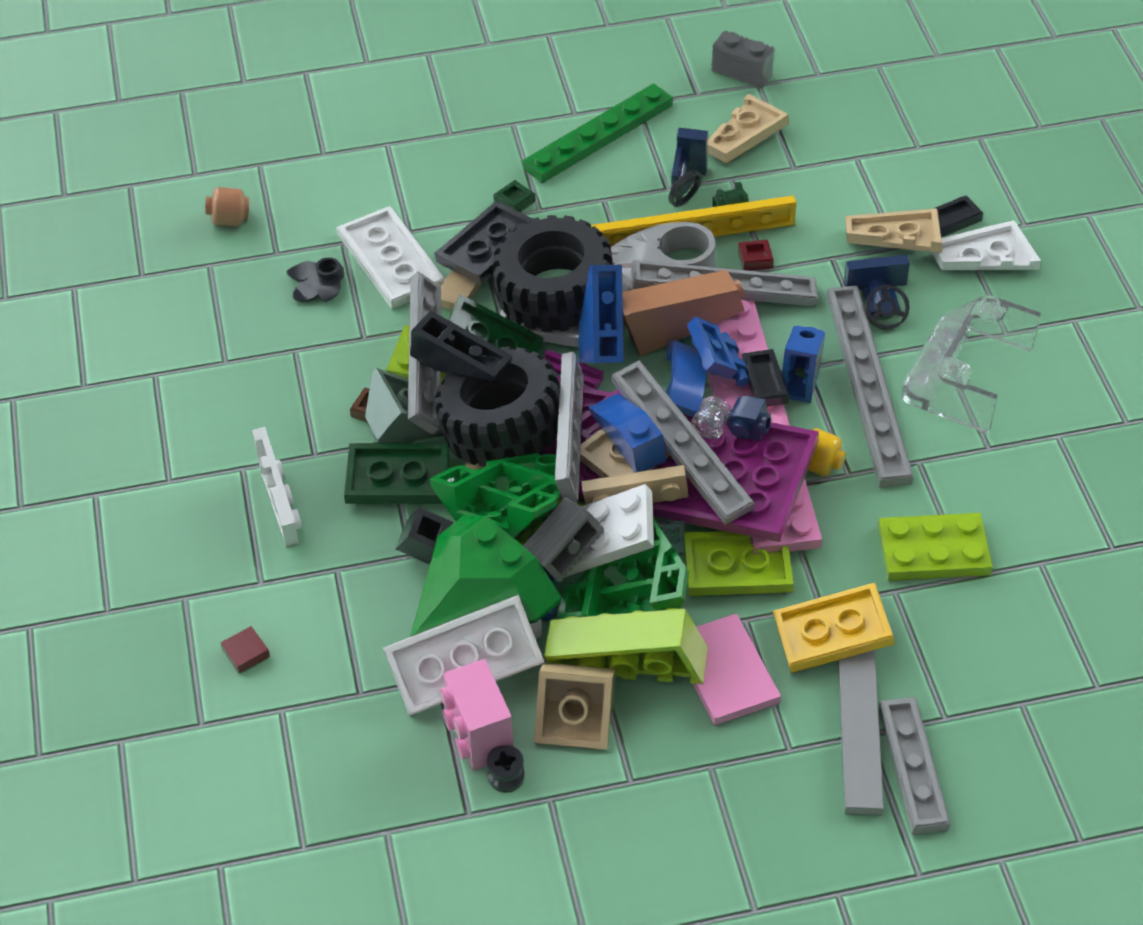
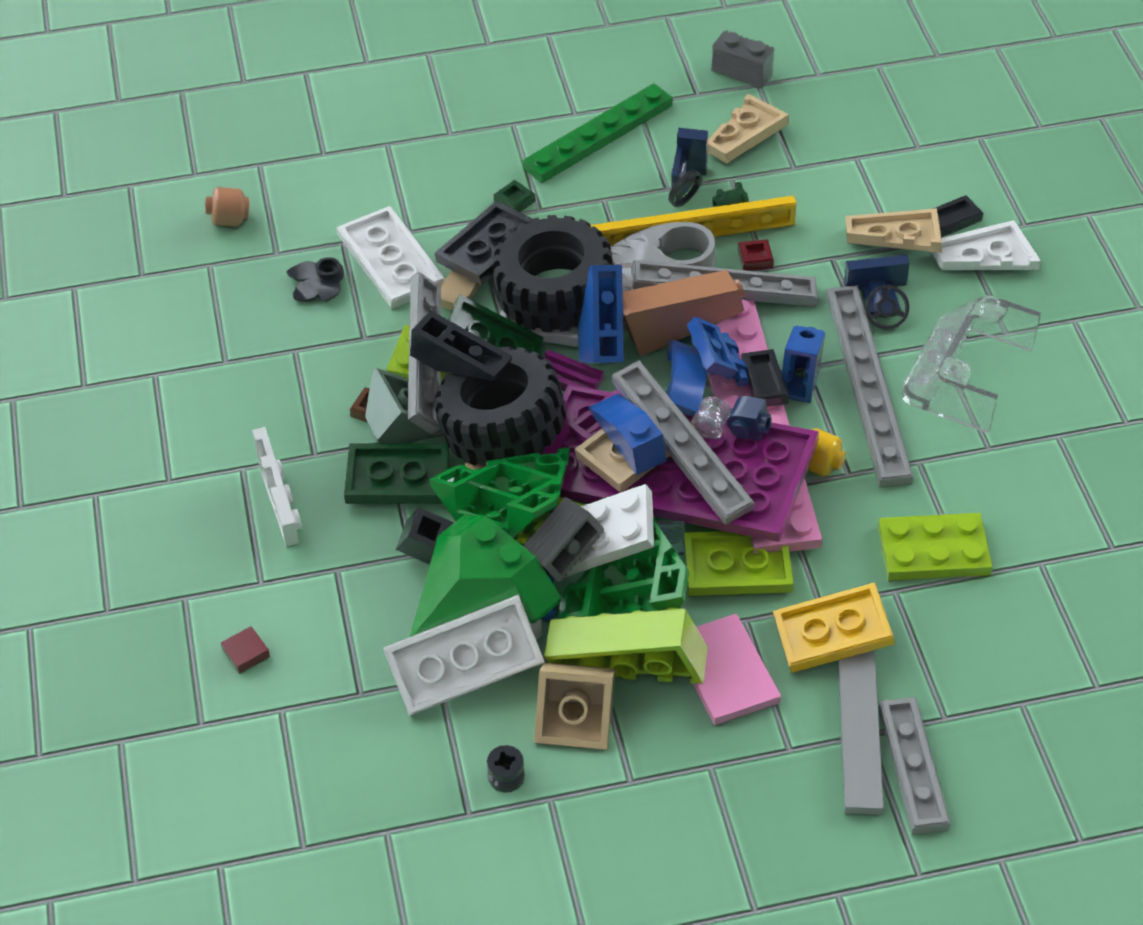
bright pink brick [440,659,514,771] -> none
light grey tile [555,352,584,504] -> none
tan plate [581,465,689,505] -> none

